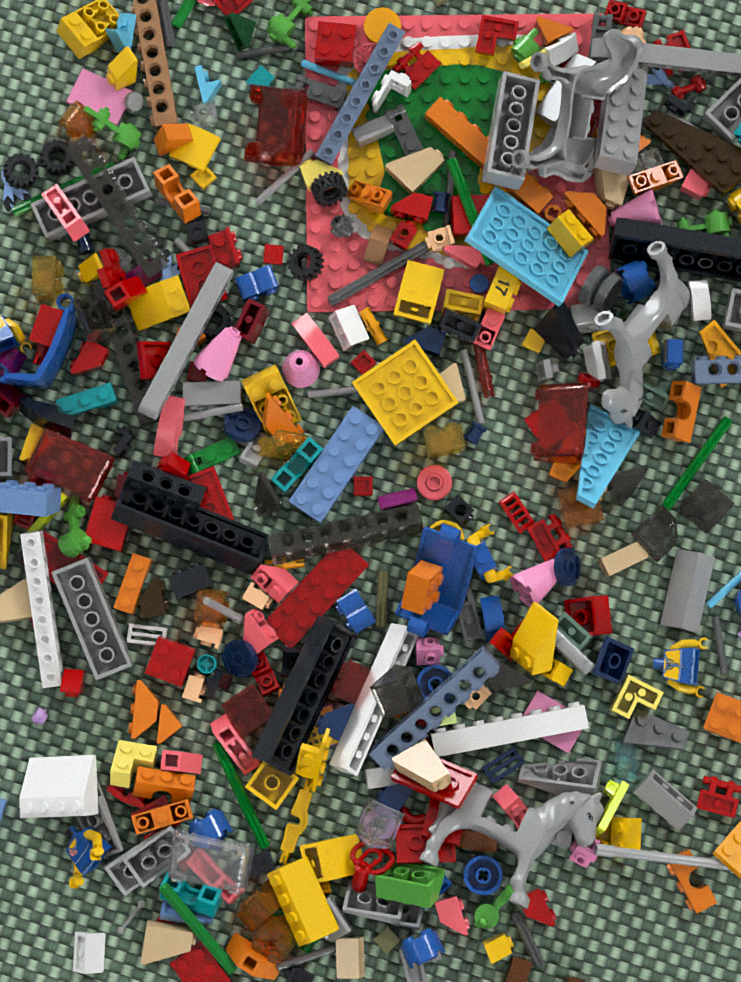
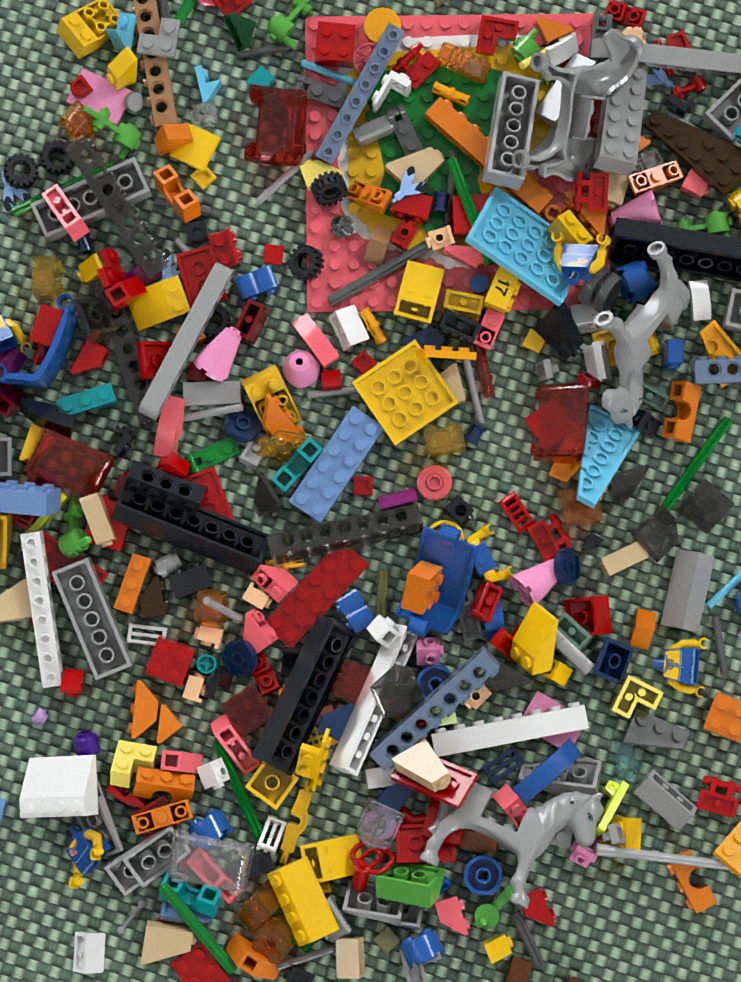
none -> red tile [70,74,93,98]
none -> dark purple head [73,730,101,756]
none -> tan slope [79,492,117,548]
none -> light grey plate [137,17,181,59]
none -> light grey brick [153,552,183,578]
none -> white brick [196,757,230,790]
none -> white tile [256,816,287,856]
none -> red tile [321,369,342,391]
none -> white brick [366,614,401,649]
none -> light blue piece [392,166,430,203]
none -> light orange wing [416,345,477,360]
none -> light orange pin [431,81,471,107]
none -> clear orange beam [435,42,492,84]
none -> red slope [468,580,503,623]
none -> blue slope [512,738,582,804]
none -> torso [551,232,611,286]
none -> red plate [573,172,609,213]
none -> black slope [581,533,604,552]
none -> light grey tile [601,823,626,845]
none -> orange slope [629,608,656,650]

